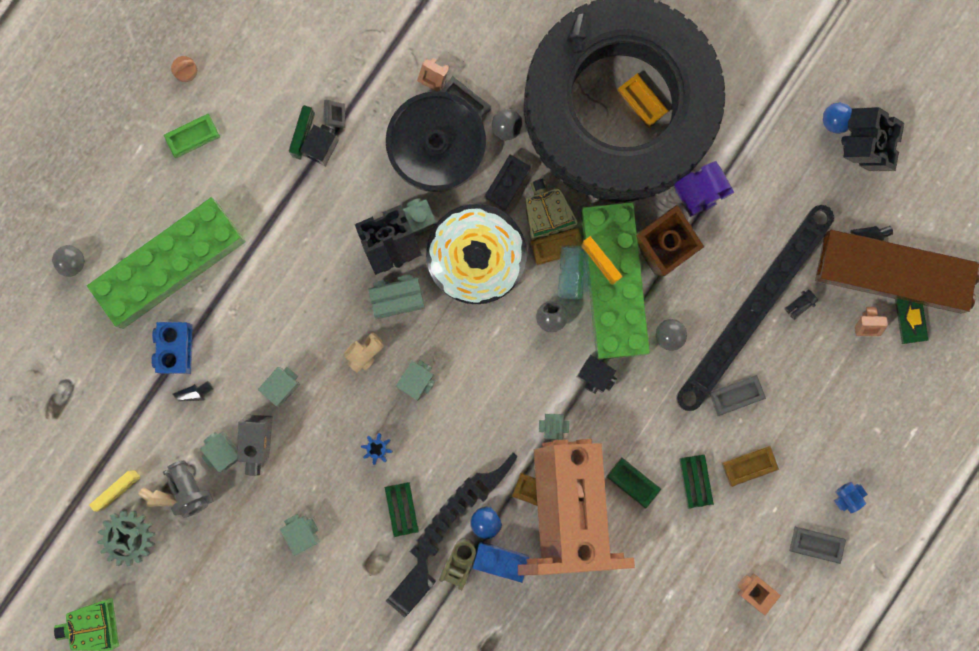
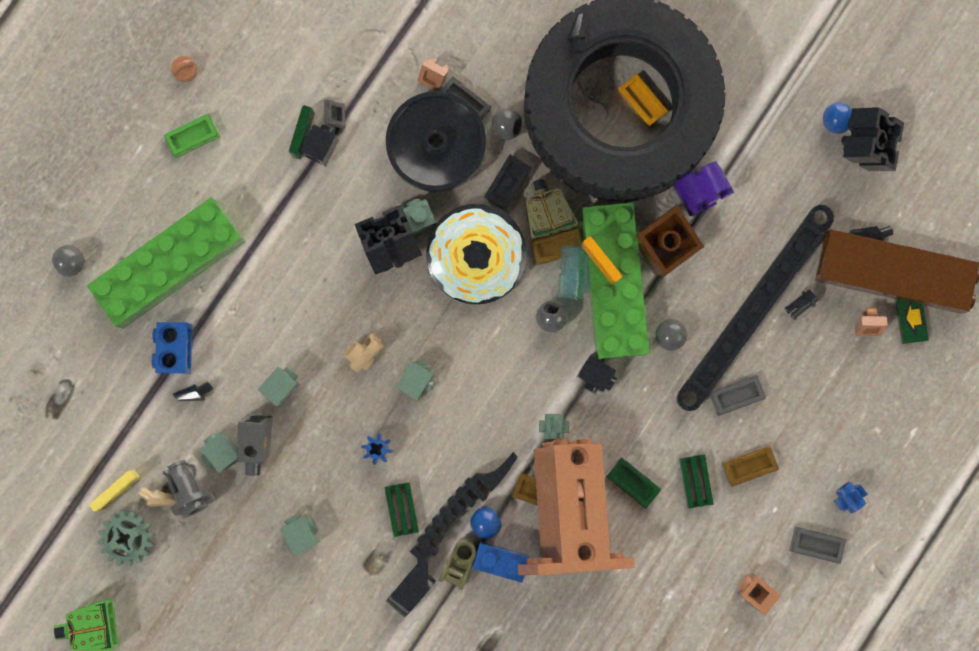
sand green brick [368,274,425,320] -> none

